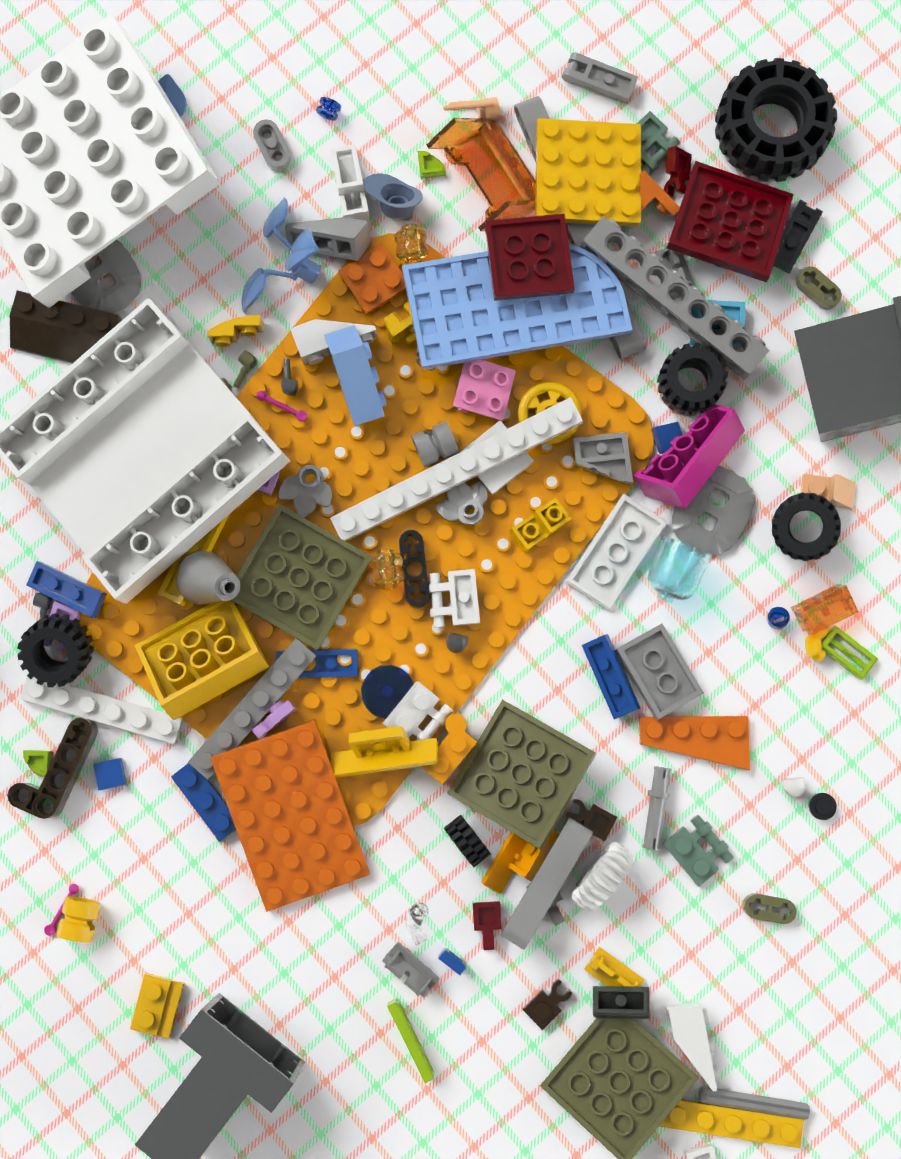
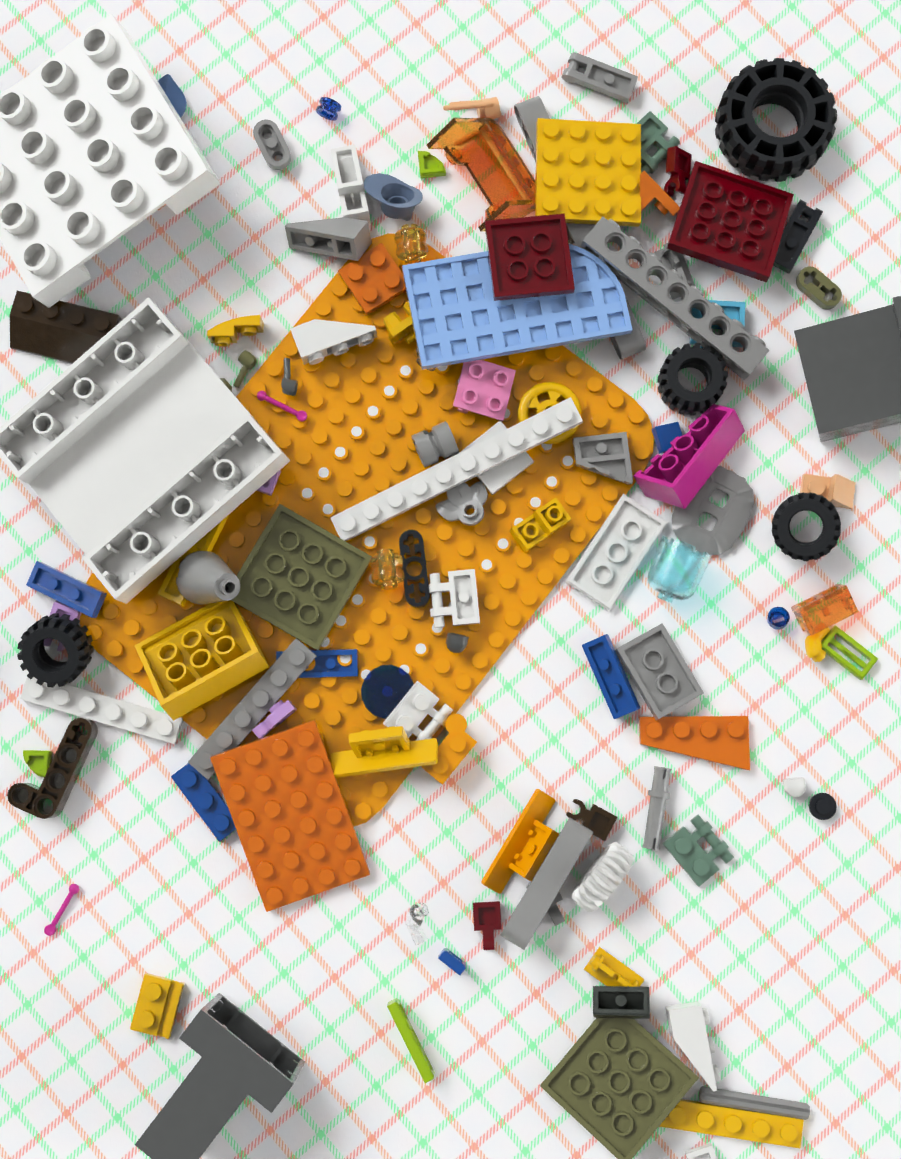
dark grey hand [33,593,53,619] -> none
yellow wheel [56,896,101,943] -> none
light grey piece [70,240,141,314] -> none
blue tile [93,758,127,791] -> none
medium blue plant [241,197,321,315] -> none
light grey plate [278,465,332,517] -> none
light blue wedge [324,325,387,426] -> none
light grey hinge [382,942,440,998] -> none
black tyre [444,815,491,867] -> none
olive plate [447,699,597,850] -> none
dark brown plate [522,979,572,1031] -> none
olive beam [742,893,797,924] -> none

